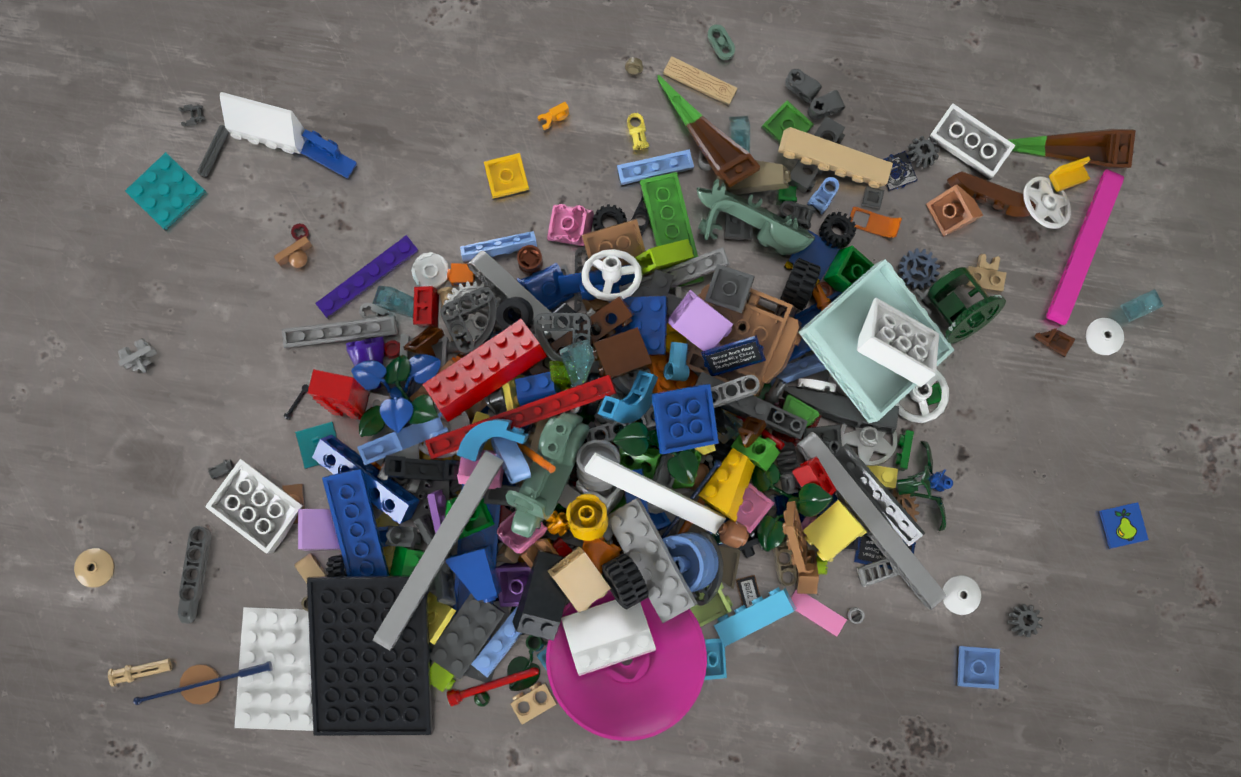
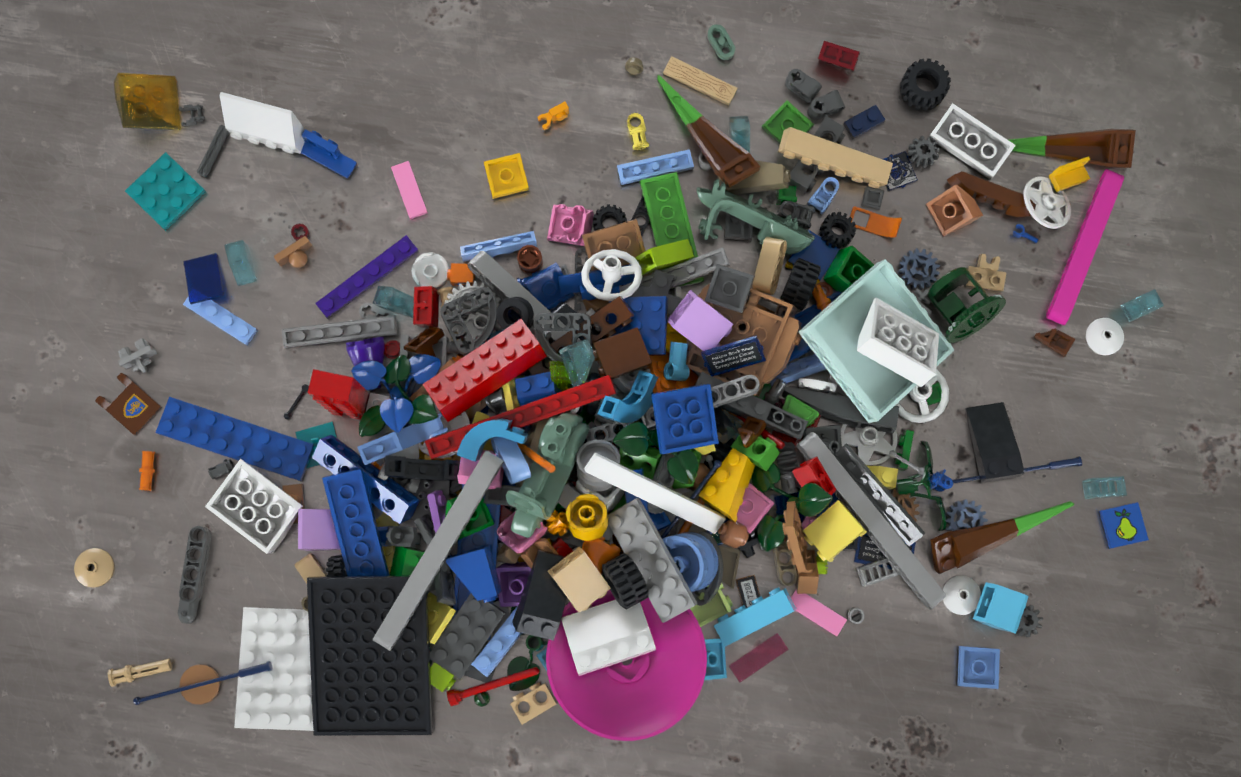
none -> reddish brown flag [95,373,161,436]
none -> clear yellow slope [114,73,181,130]
none -> orange pin [139,451,155,490]
none -> blue plate [155,397,314,482]
none -> clear blue piece [183,253,224,304]
none -> light blue plate [183,289,258,346]
none -> clear light blue slope [224,240,257,286]
none -> bright pink tile [391,161,428,220]
none -> clear pink tile [729,633,789,683]
none -> tan beam [753,237,787,295]
none -> dark red hinge [818,41,860,71]
none -> dark blue plate [843,105,885,139]
none -> light grey hinge [889,450,925,476]
none -> black tyre [900,58,951,111]
none -> reddish brown plate [930,501,1074,574]
none -> sand blue gear [945,499,988,531]
none -> dark blue piece [953,456,1082,484]
none -> black slope [965,402,1025,483]
none -> medium azure slope [973,582,1029,634]
none -> blue hand [1013,224,1038,243]
none -> clear light blue slope [1083,476,1127,499]

